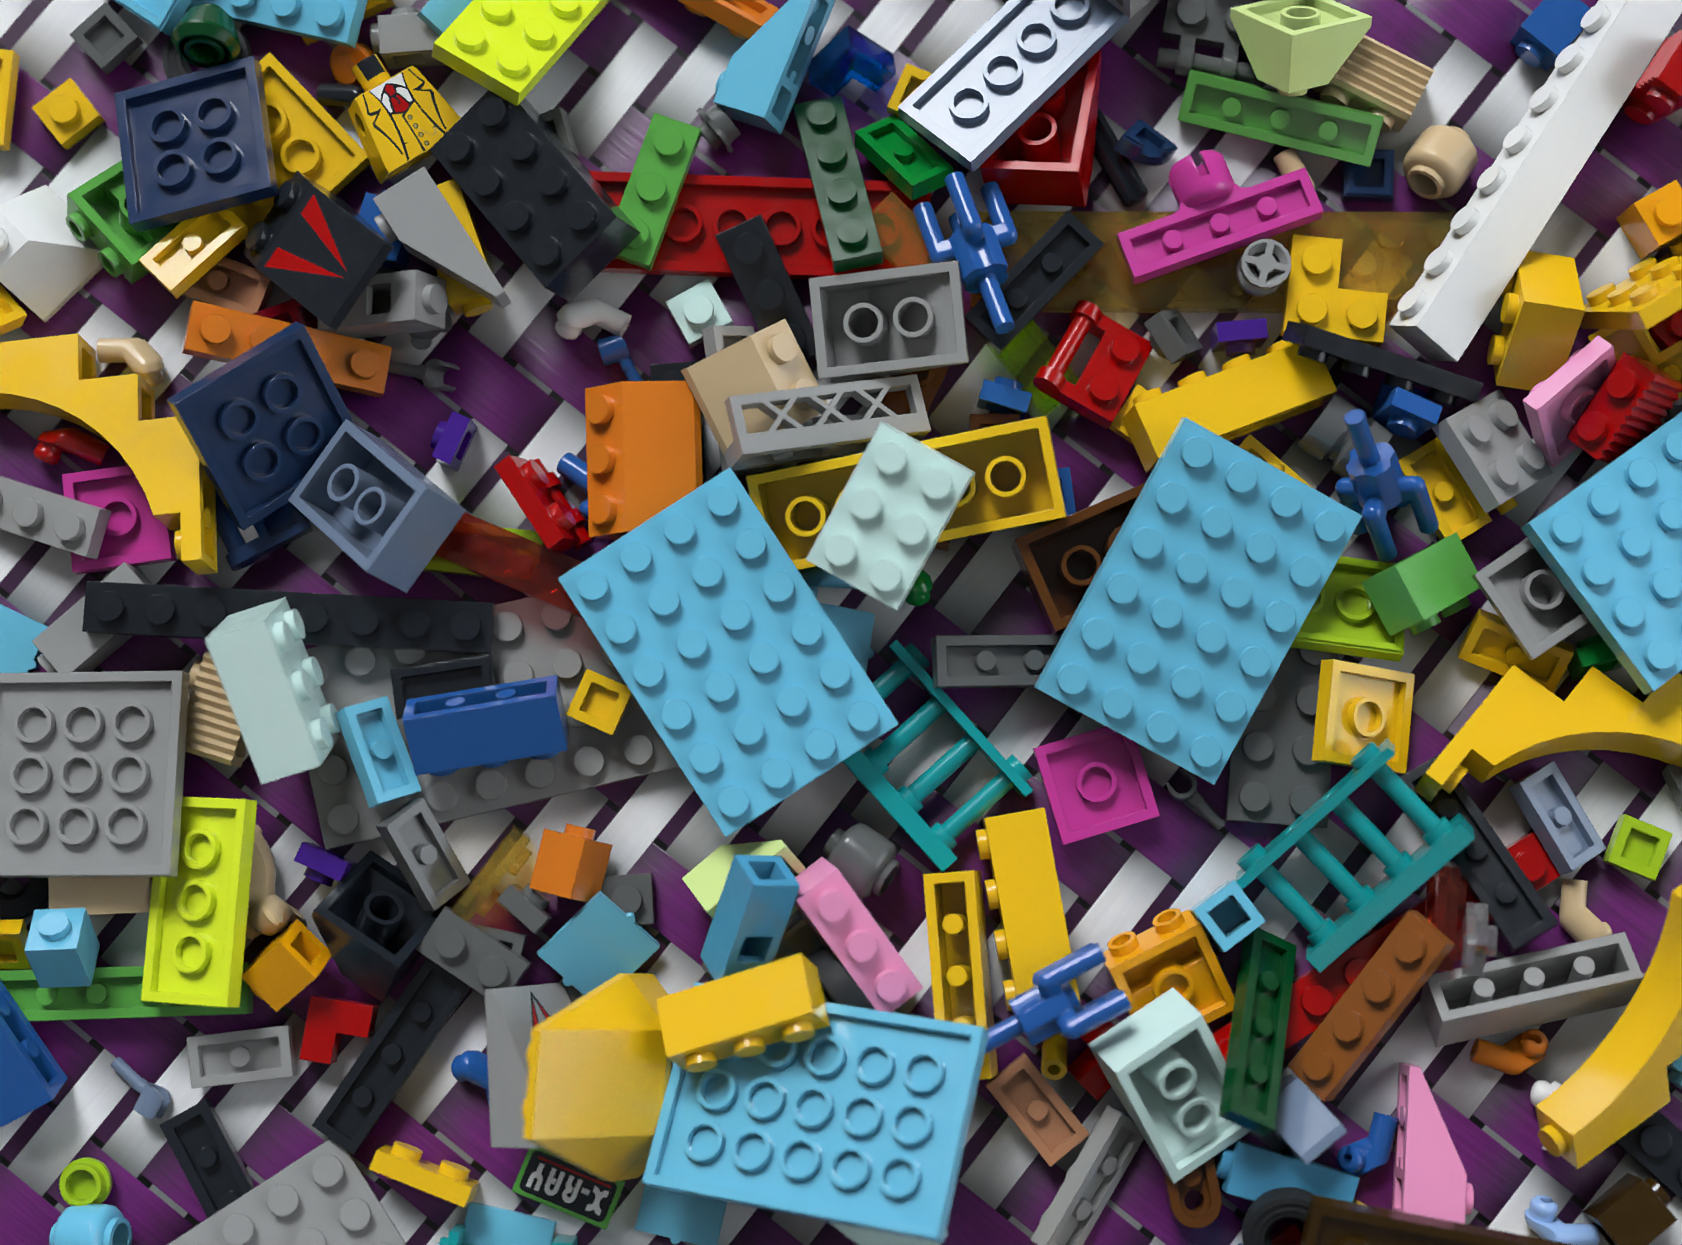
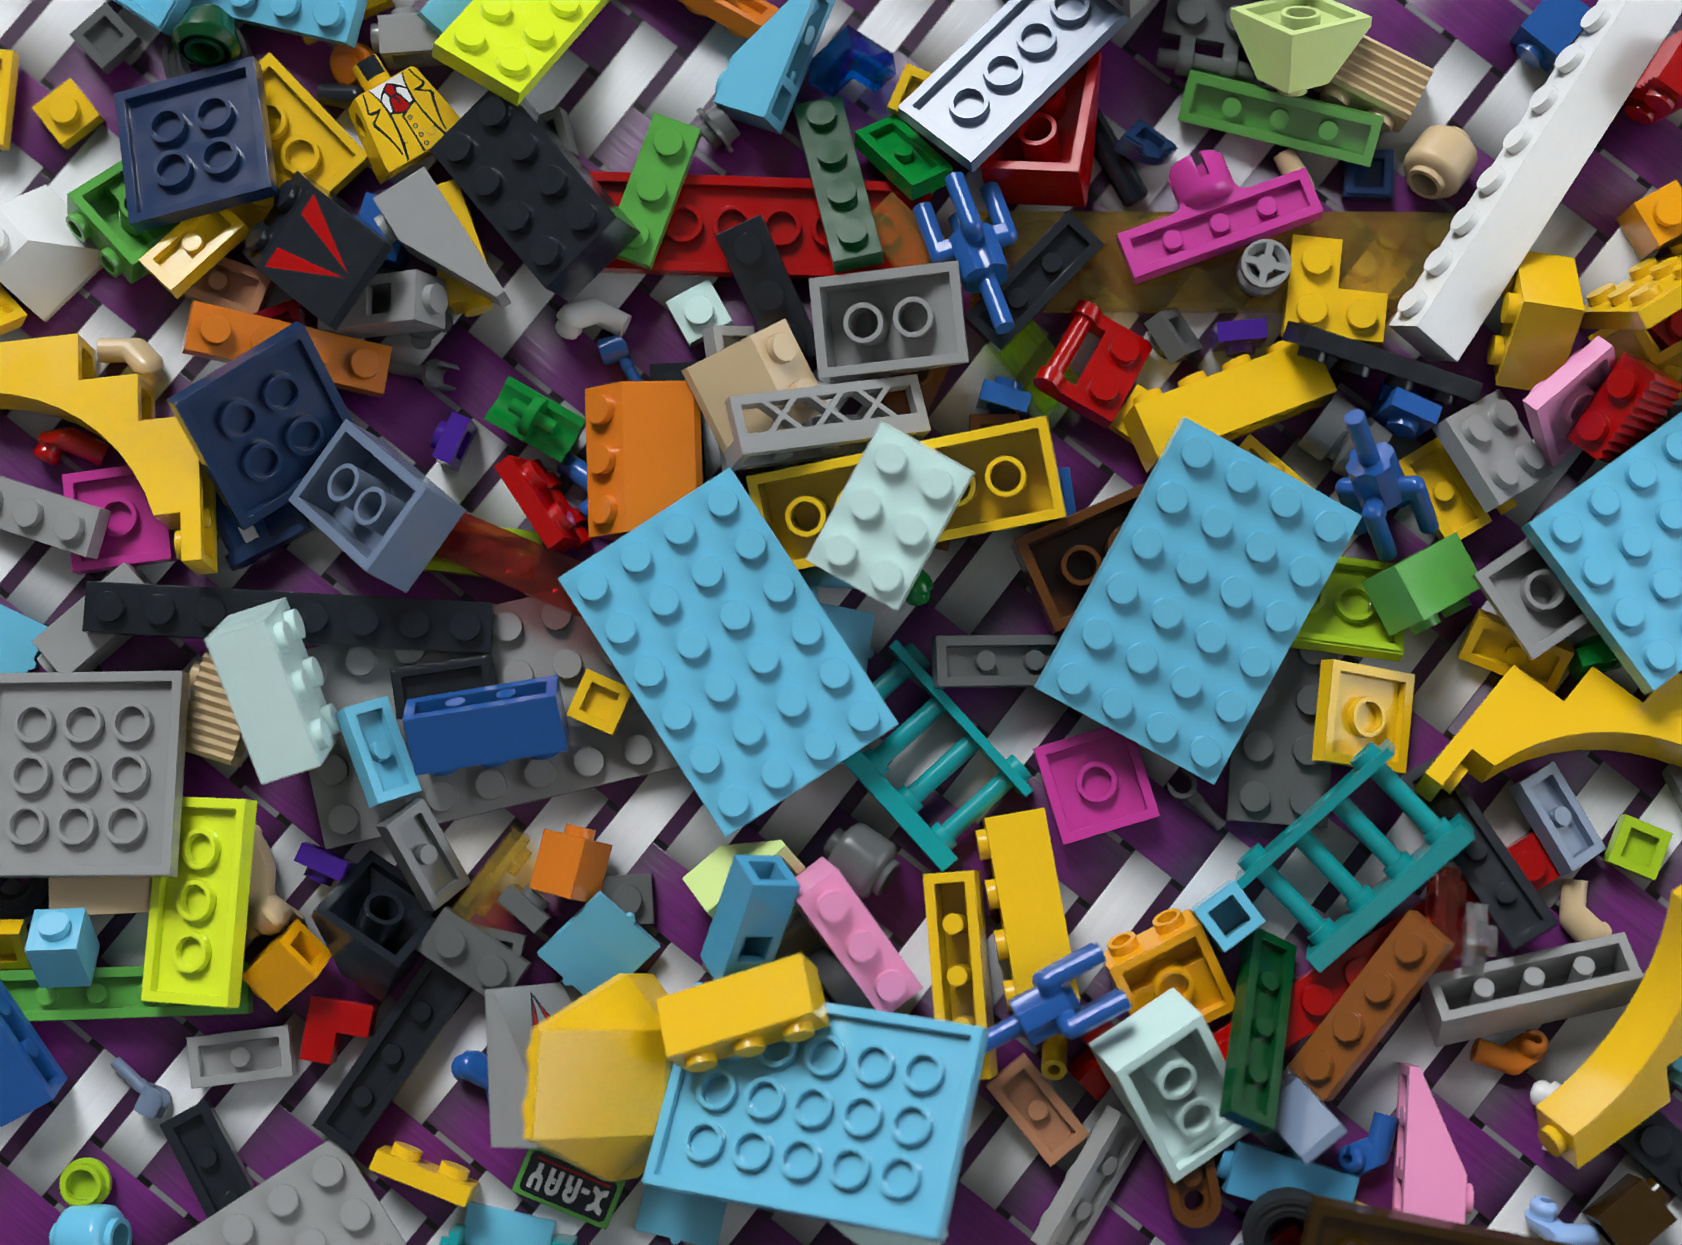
none -> green hips [484,376,586,465]

